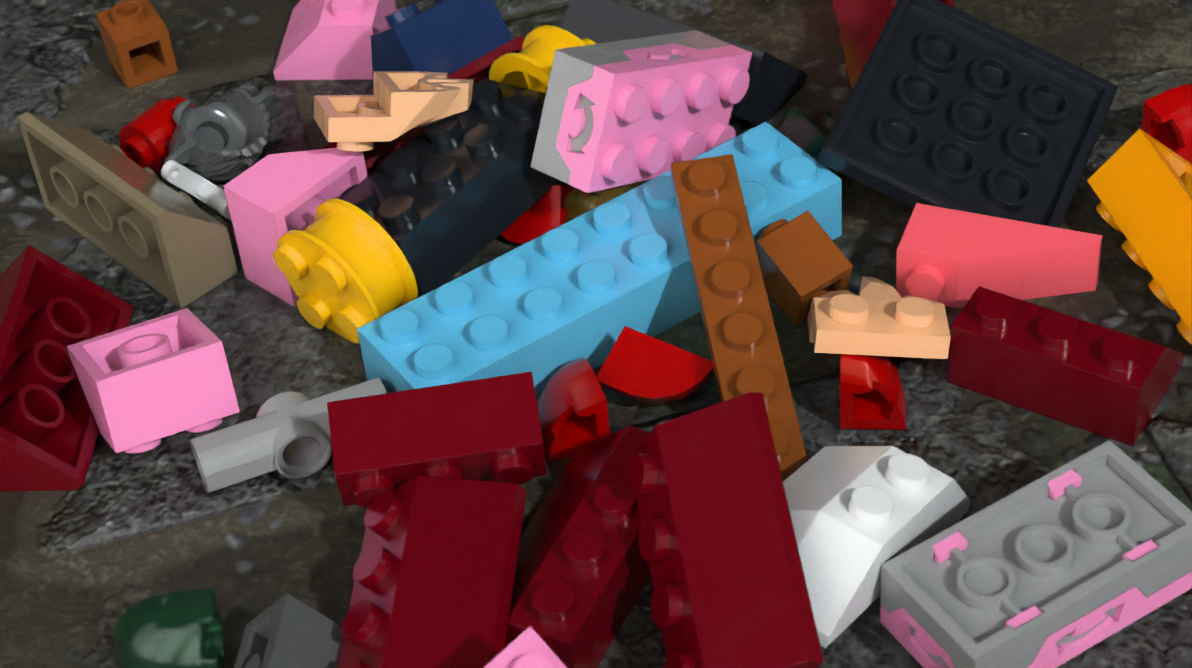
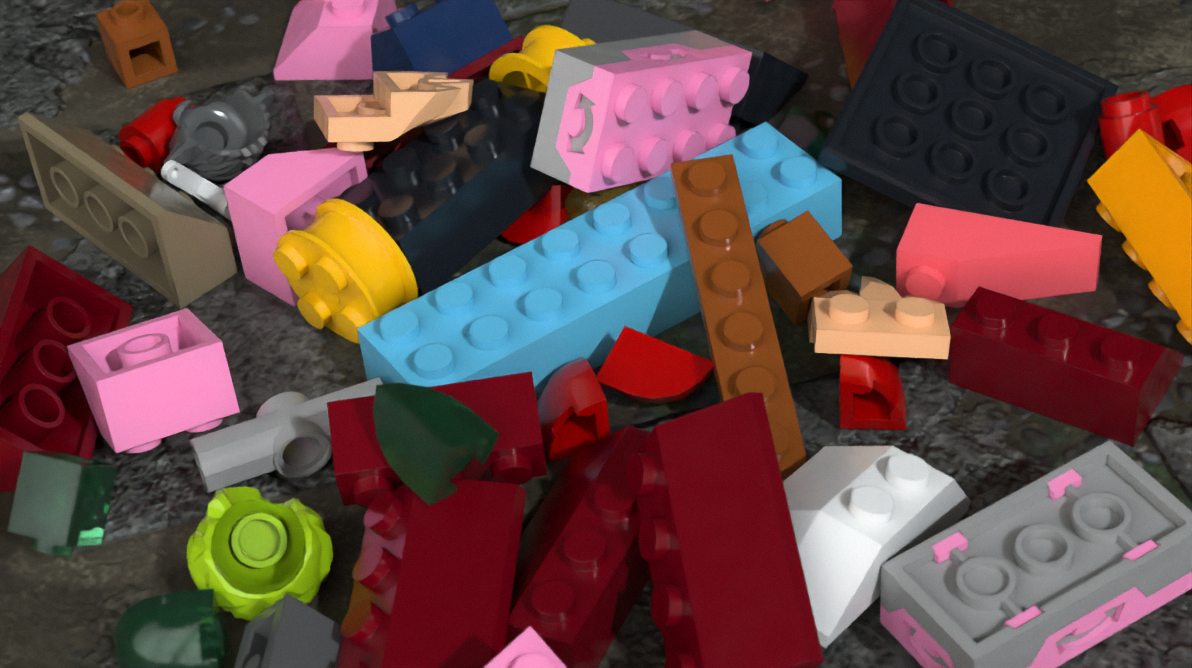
none -> clear green brick [7,451,118,556]
none -> lime hair [187,486,333,621]
none -> clear green brick [373,383,500,506]
none -> red brick [1097,90,1166,161]

